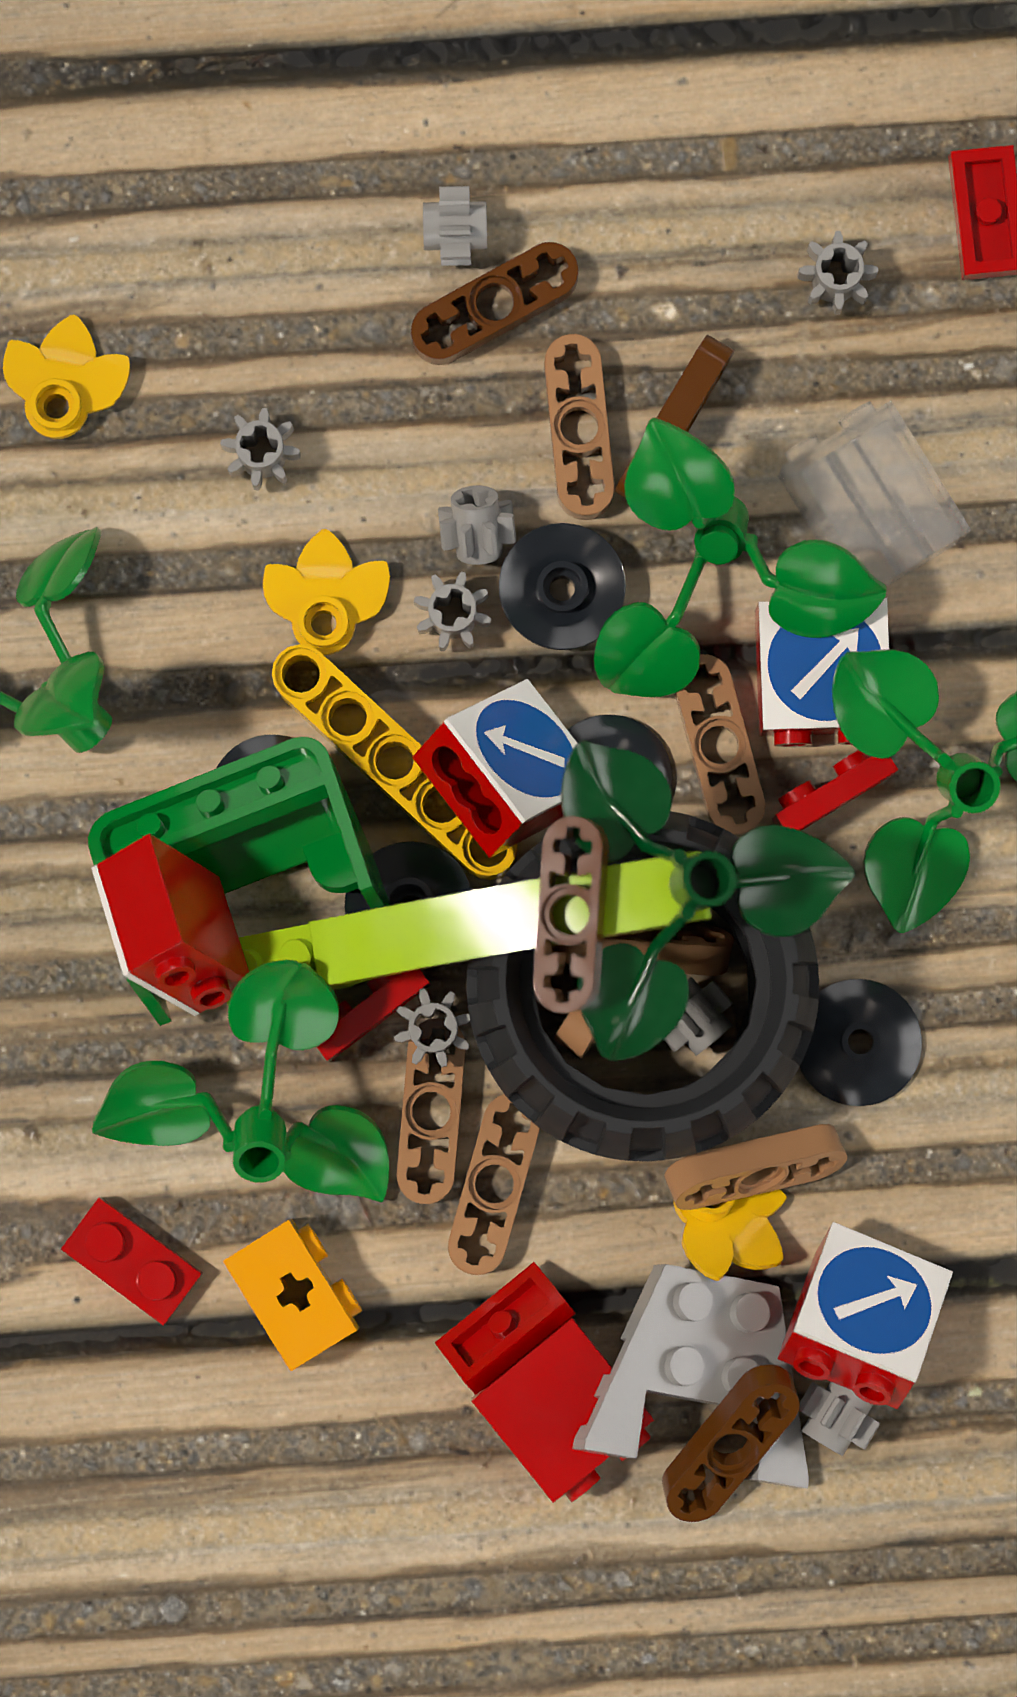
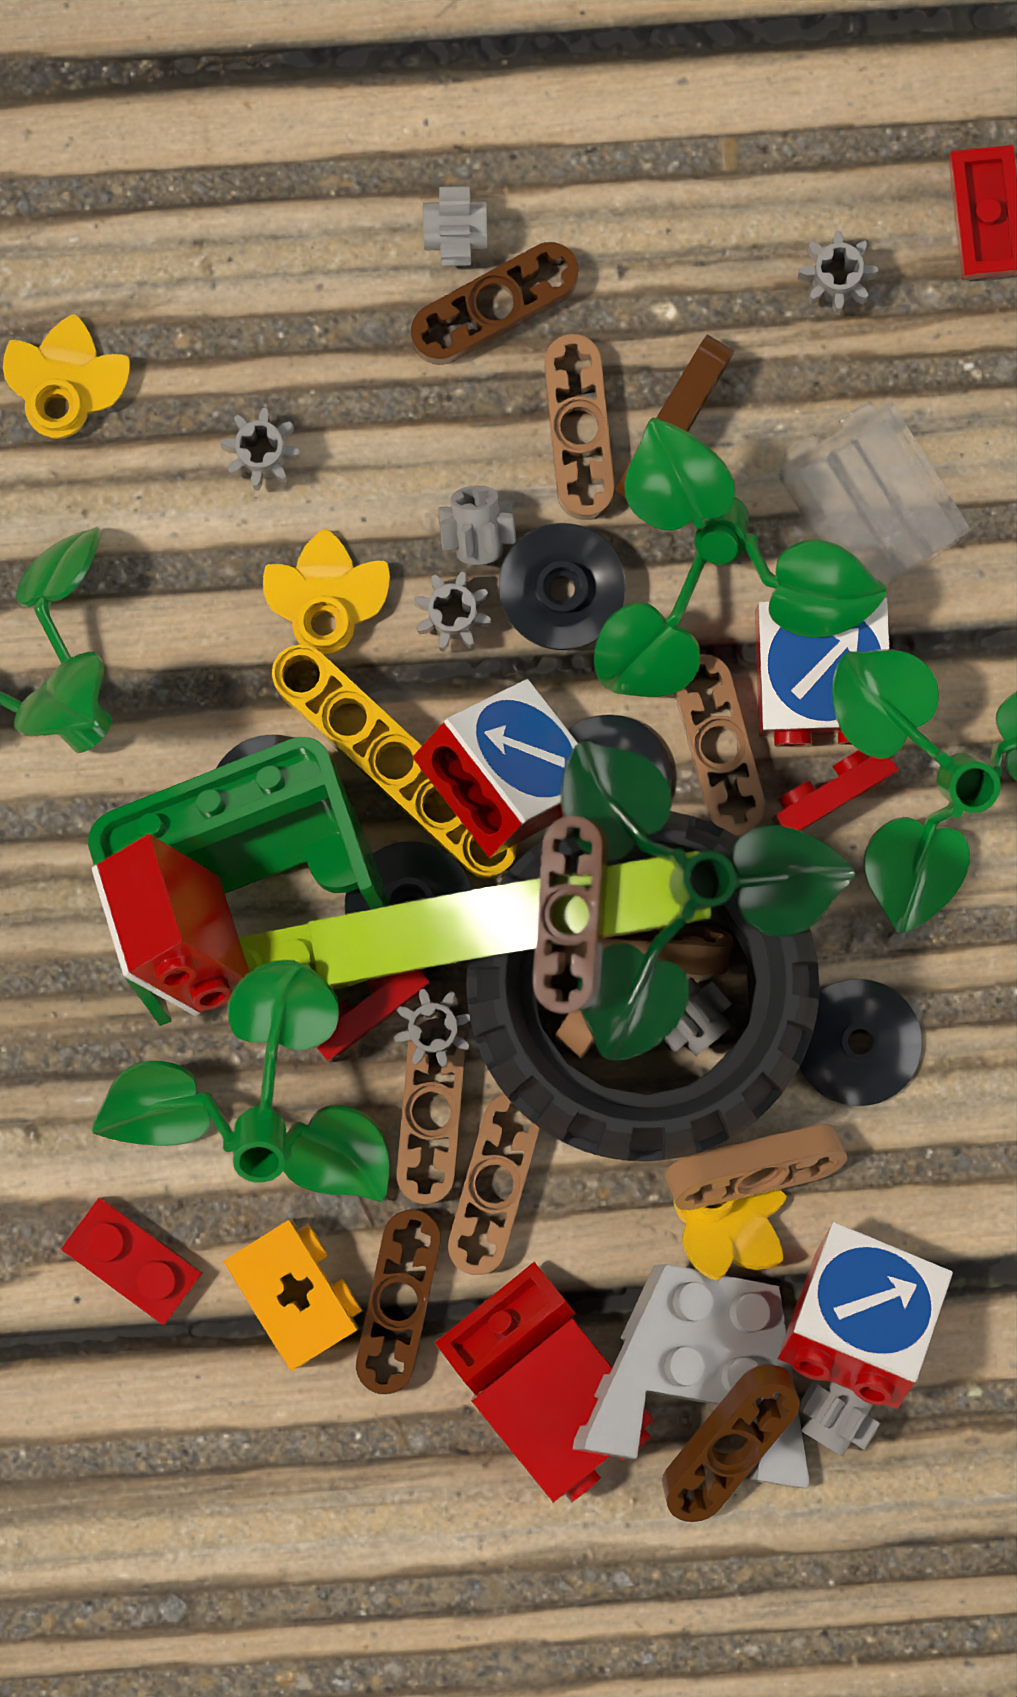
none -> reddish brown beam [356,1209,441,1395]

